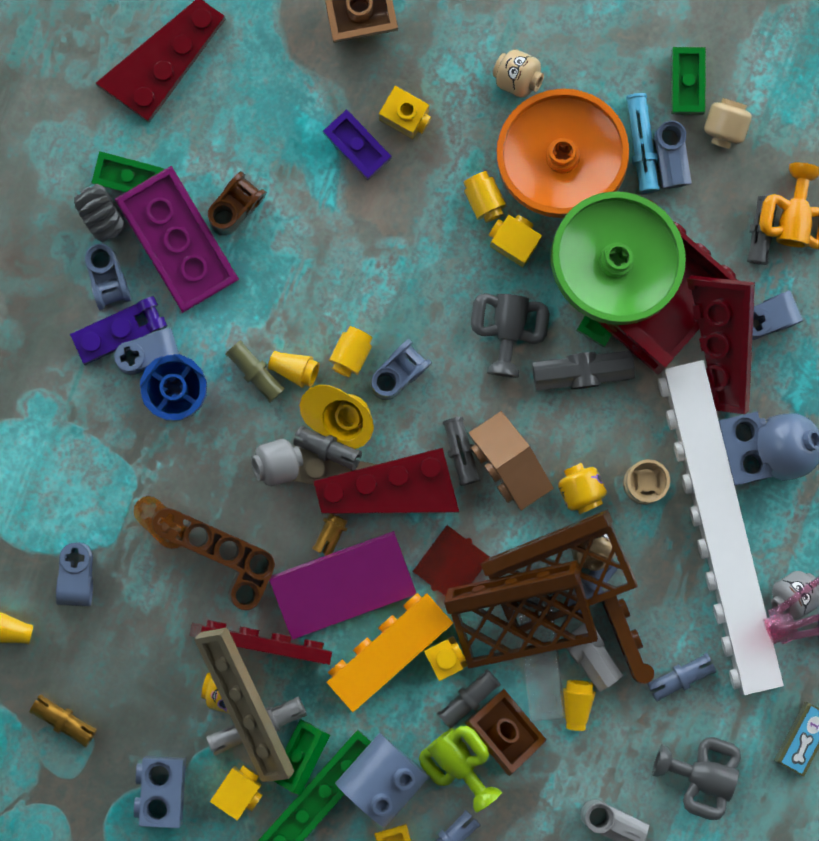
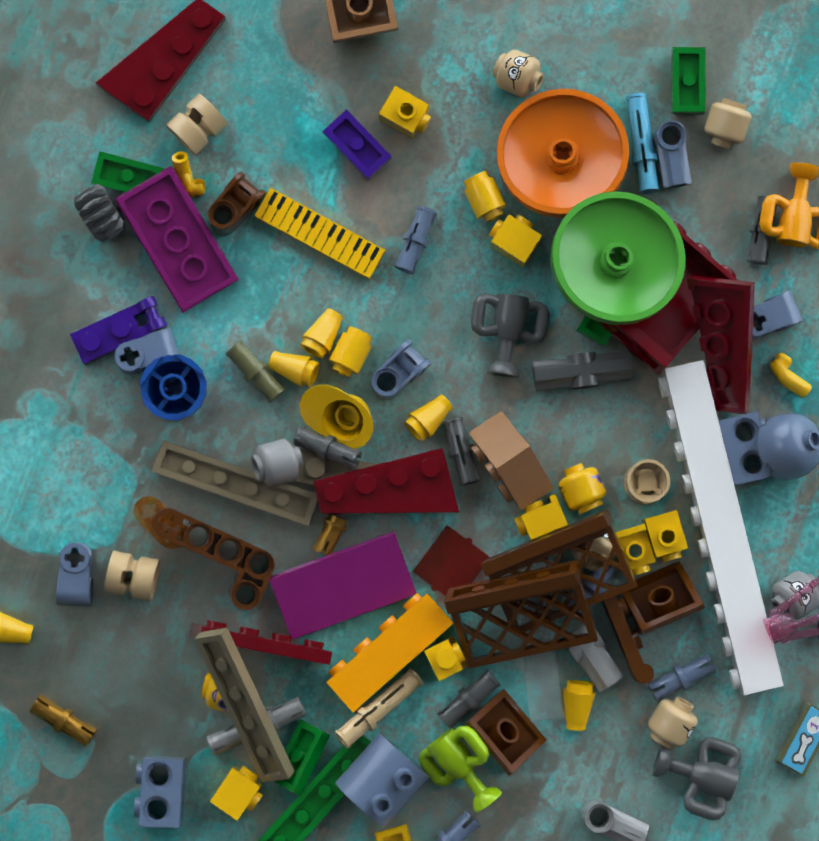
sand blue piece [85,244,131,310] -> none
none -> tan wheel [104,551,160,602]
none -> dark tan plate [152,440,318,526]
none -> tan wheel [166,93,228,156]
none -> yellow arm [172,151,206,198]
none -> yellow tile [255,187,386,280]
none -> yellow cone [300,308,344,359]
none -> tan pin [334,668,423,749]
none -> sand blue pin [394,206,437,275]
none -> yellow cone [404,394,453,442]
none -> yellow brick [514,494,568,541]
none -> yellow brick [616,523,656,576]
none -> reddish brown slope [621,561,705,635]
none -> yellow brick [642,510,688,562]
none -> tan head [648,697,698,749]
none -> yellow arm [770,353,812,398]

